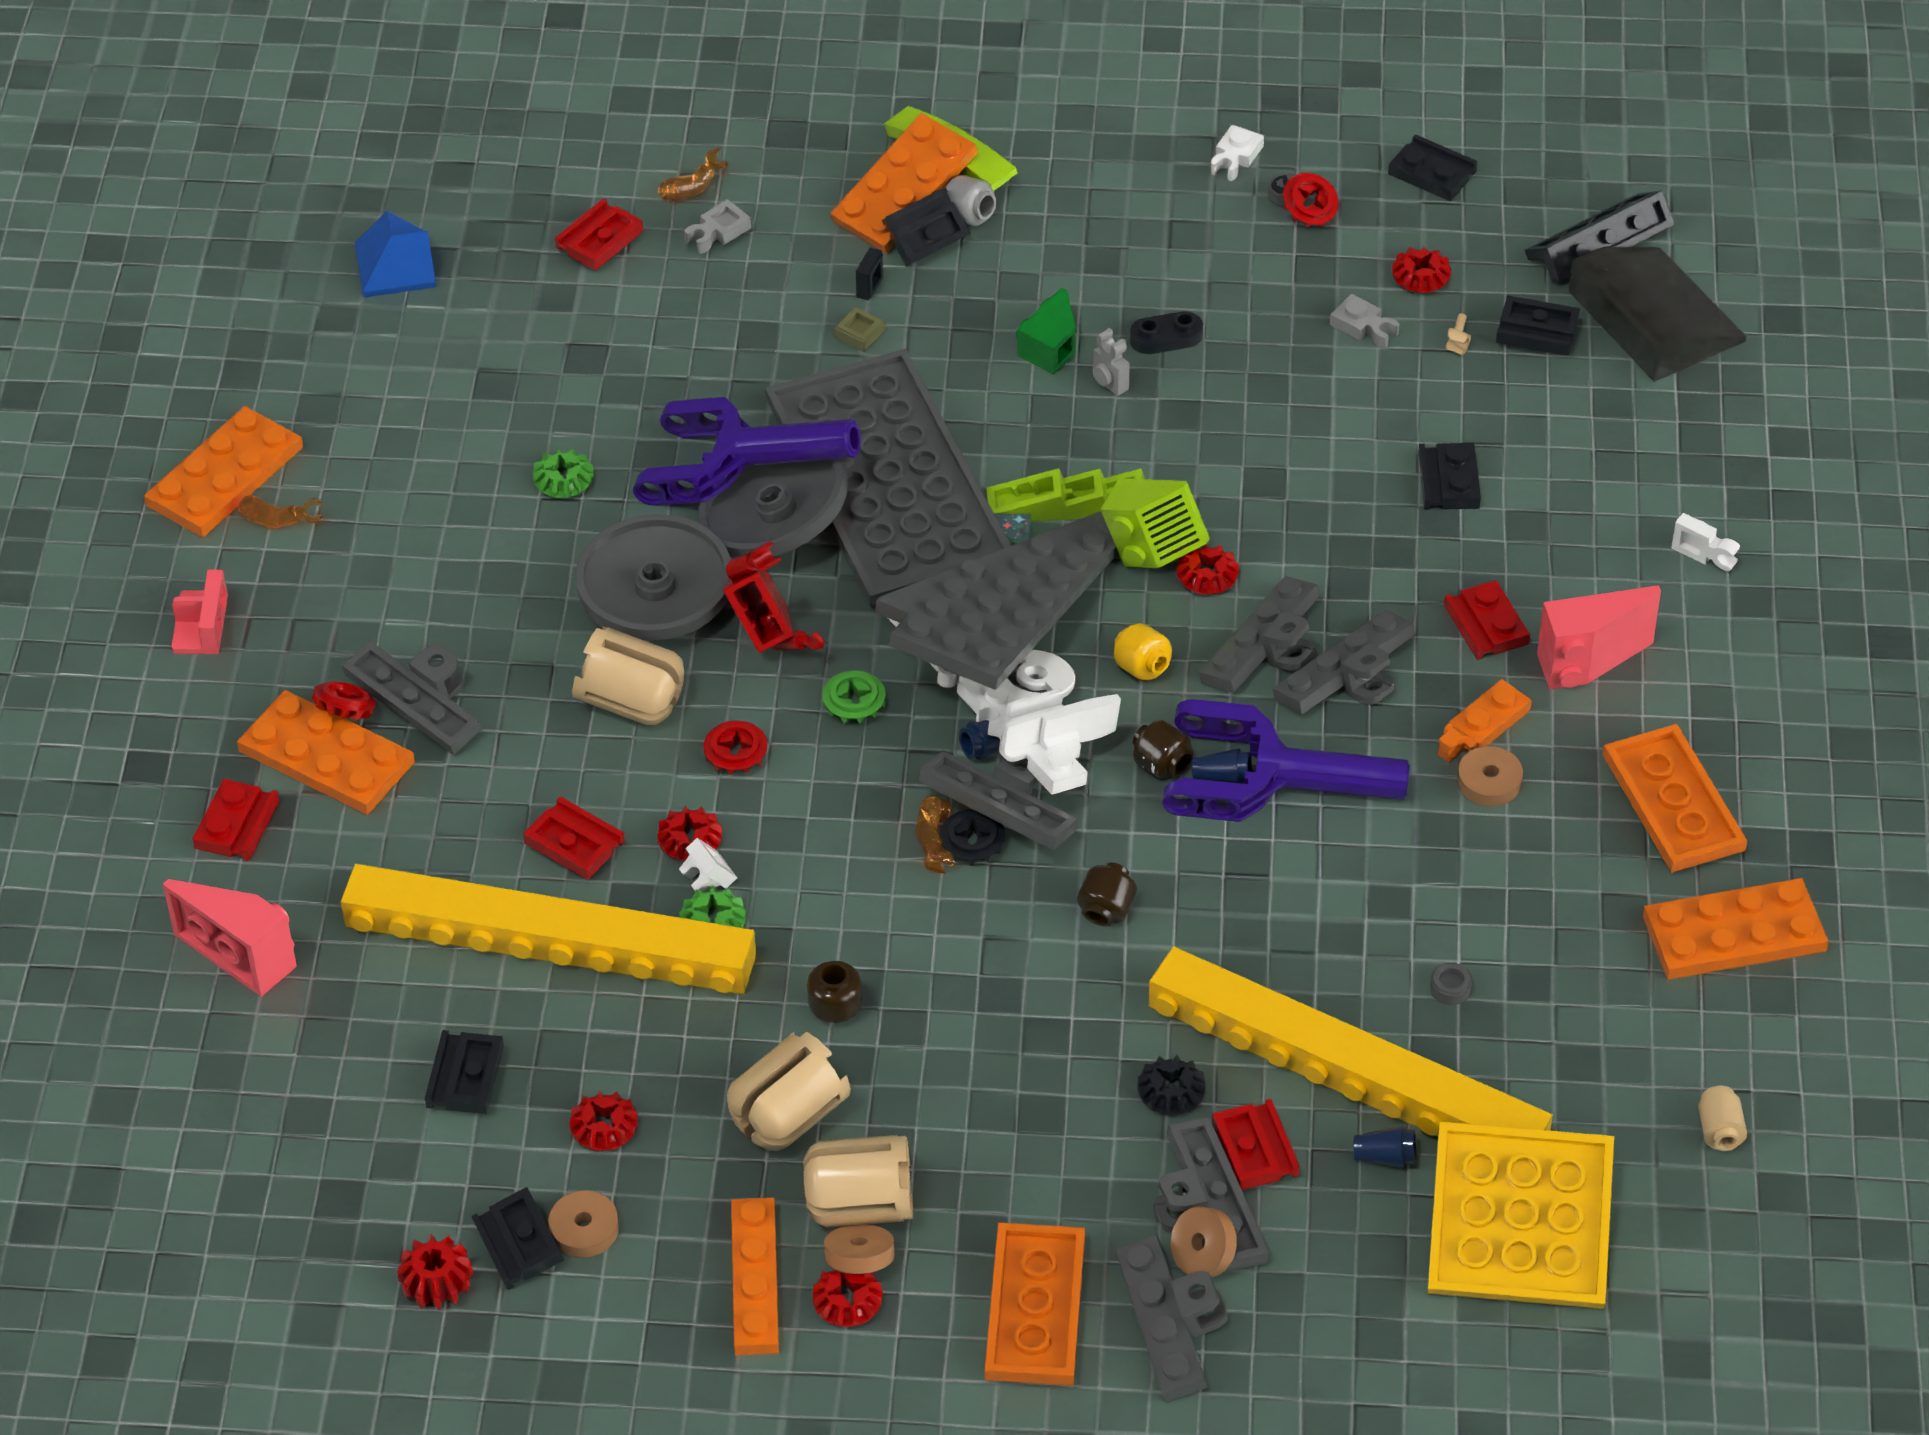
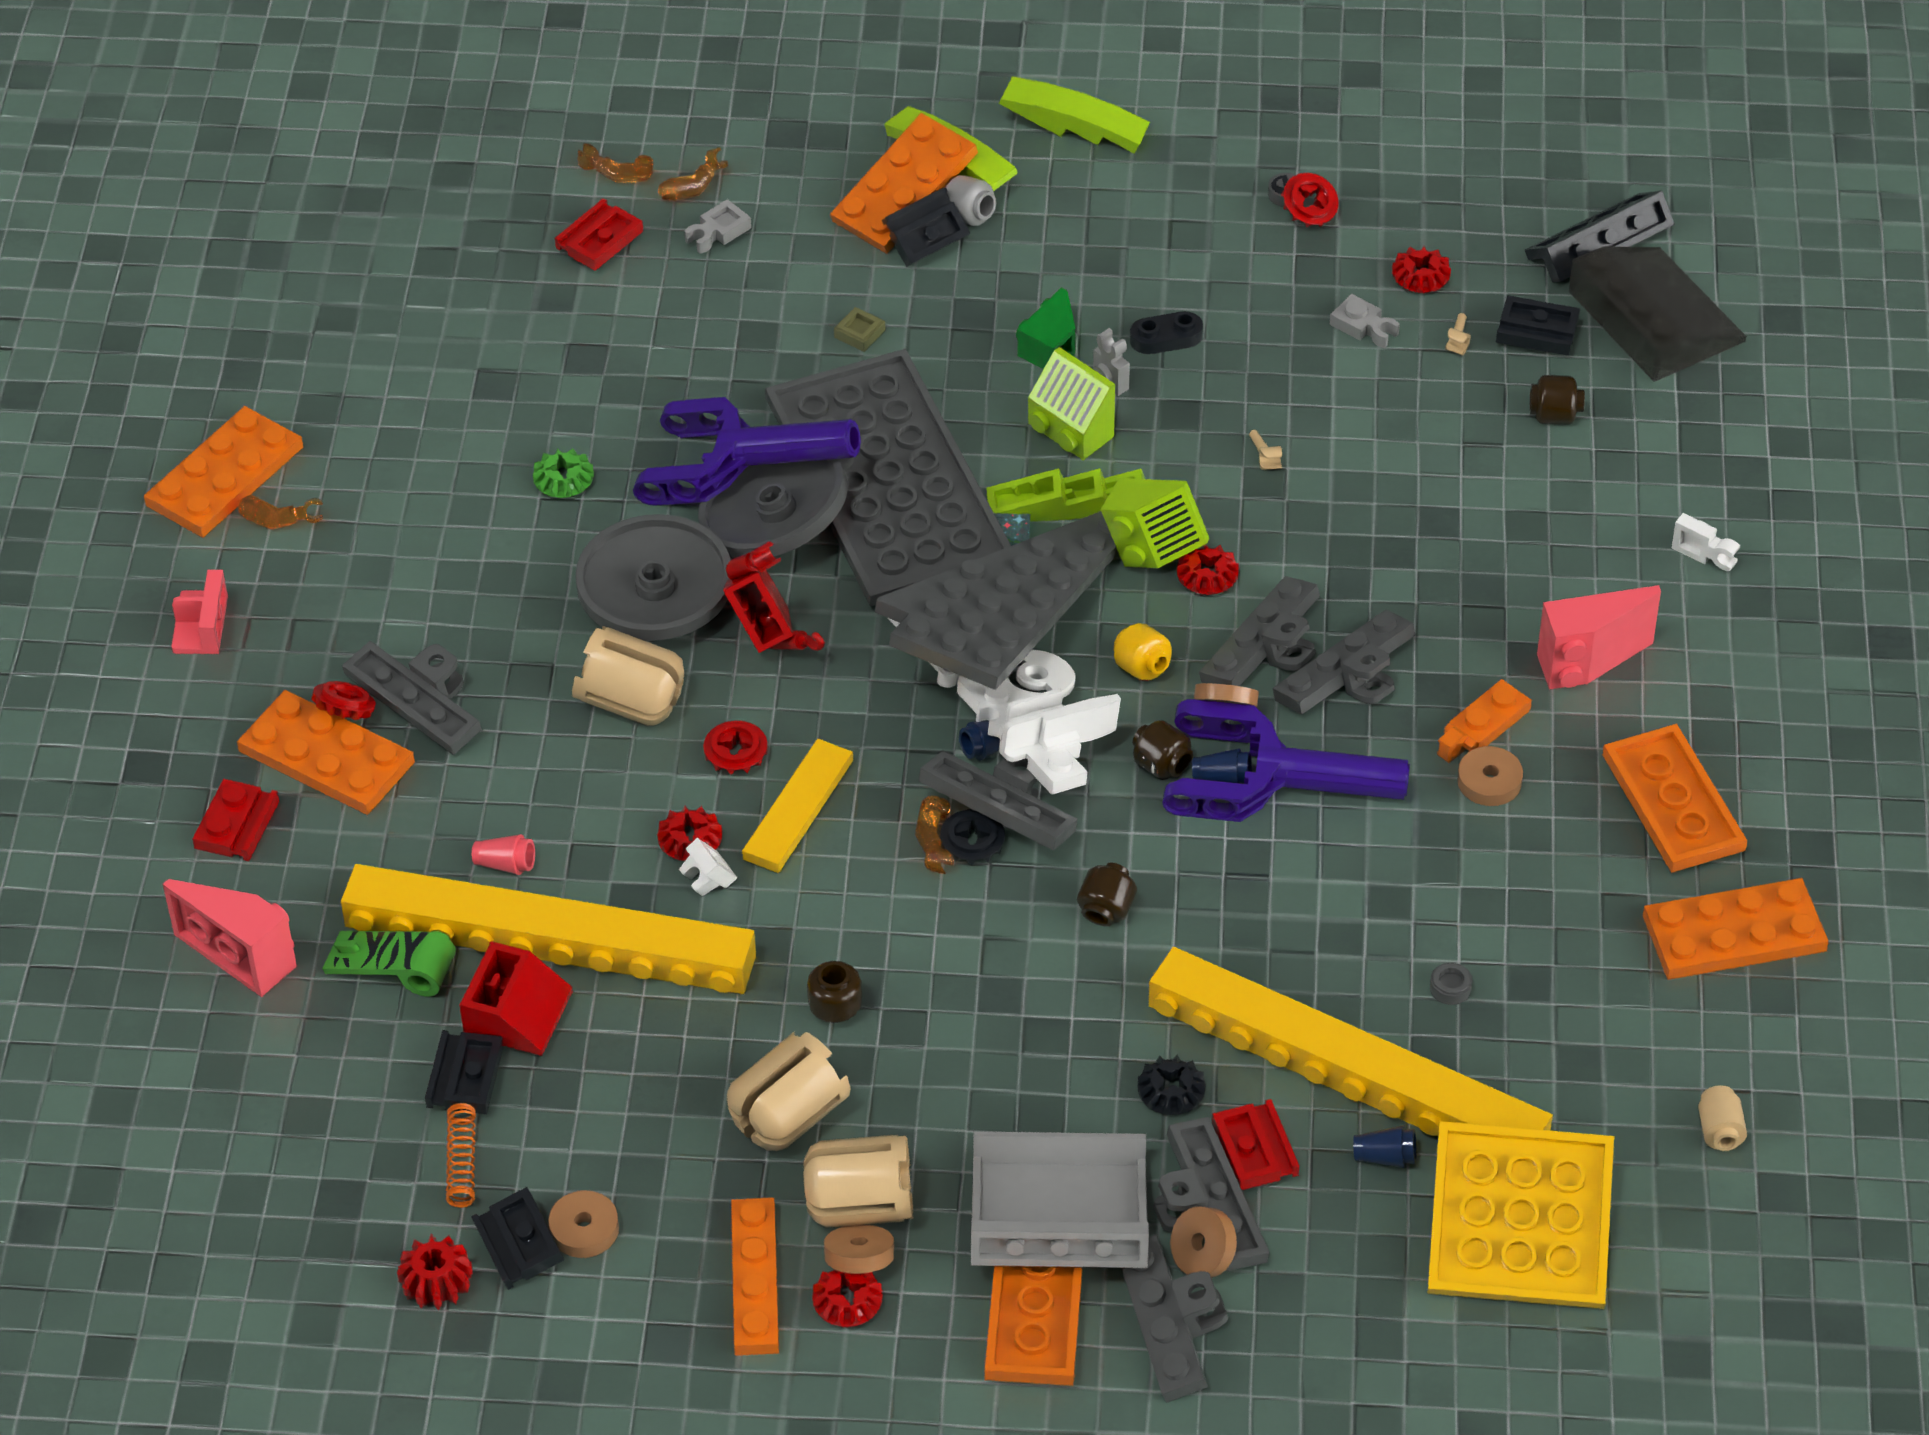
blue slope [355,211,436,298] -> none
red plate [523,796,625,880] -> none
red gear [569,1090,638,1151] -> none
bright green gear [680,885,746,928] -> none
bright green gear [822,670,886,724] -> none
black tile [856,247,883,301] -> none
white plate [1211,125,1264,181] -> none
black plate [1388,134,1477,201] -> none
black plate [1418,443,1481,510] -> none
red plate [1444,580,1530,660] -> none
none -> bright green door [322,931,457,997]
none -> orange piece [446,1103,476,1208]
none -> red slope [459,941,573,1056]
none -> coral cone [472,834,535,875]
none -> clear orange arm [577,143,654,183]
none -> yellow tile [742,738,853,873]
none -> light grey panel [971,1131,1149,1268]
none -> lime slope [998,76,1150,153]
none -> lime slope [1028,347,1115,461]
none -> medium nougat piece [1194,683,1259,708]
none -> tan hand [1249,430,1282,470]
none -> dark brown head [1529,375,1585,425]

